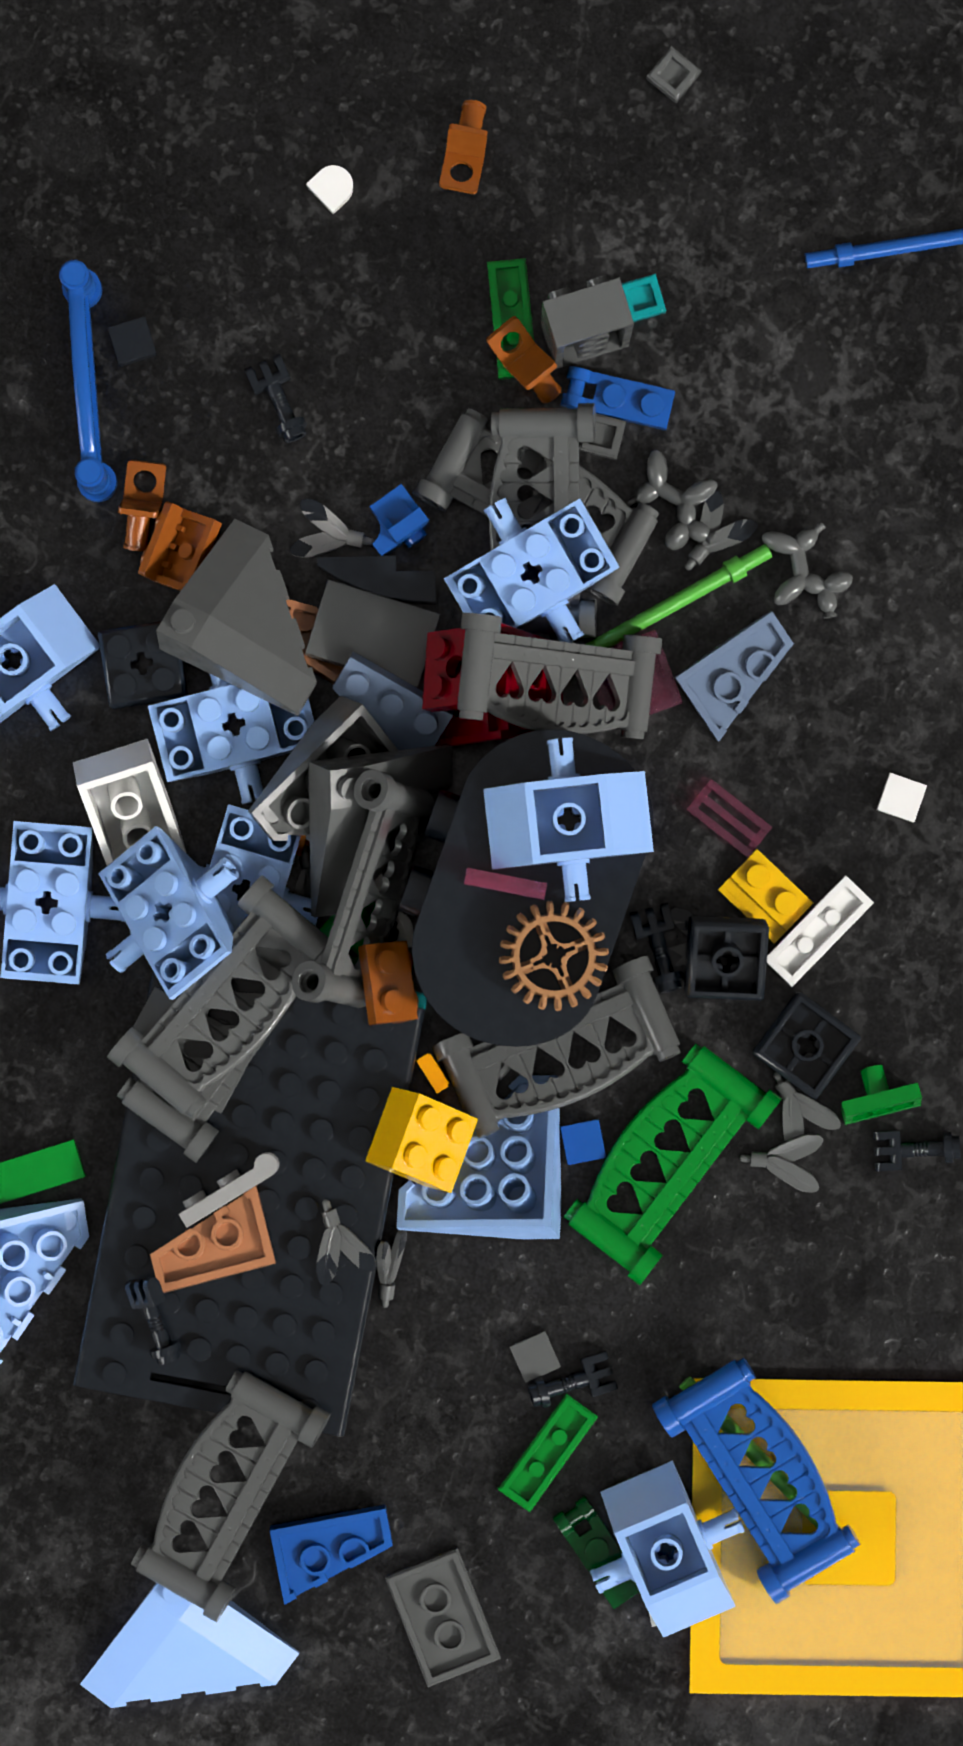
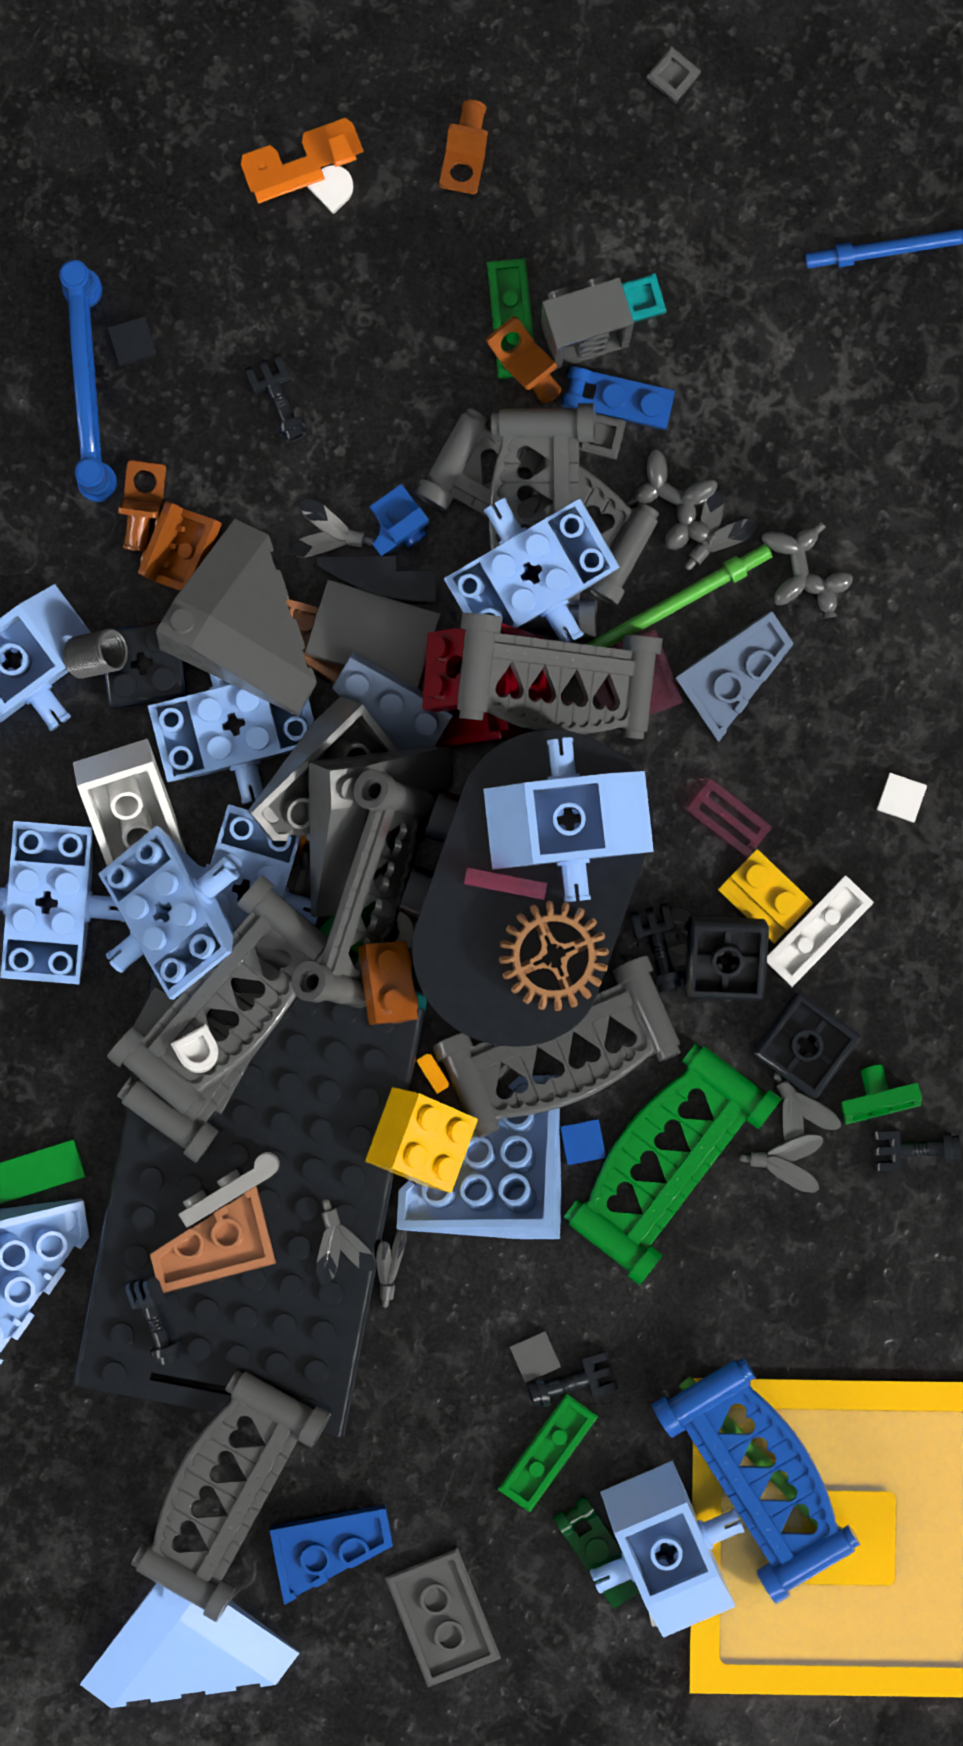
none -> dark grey piece [63,629,128,678]
none -> white tile [171,1024,218,1073]
none -> orange piece [241,118,364,204]

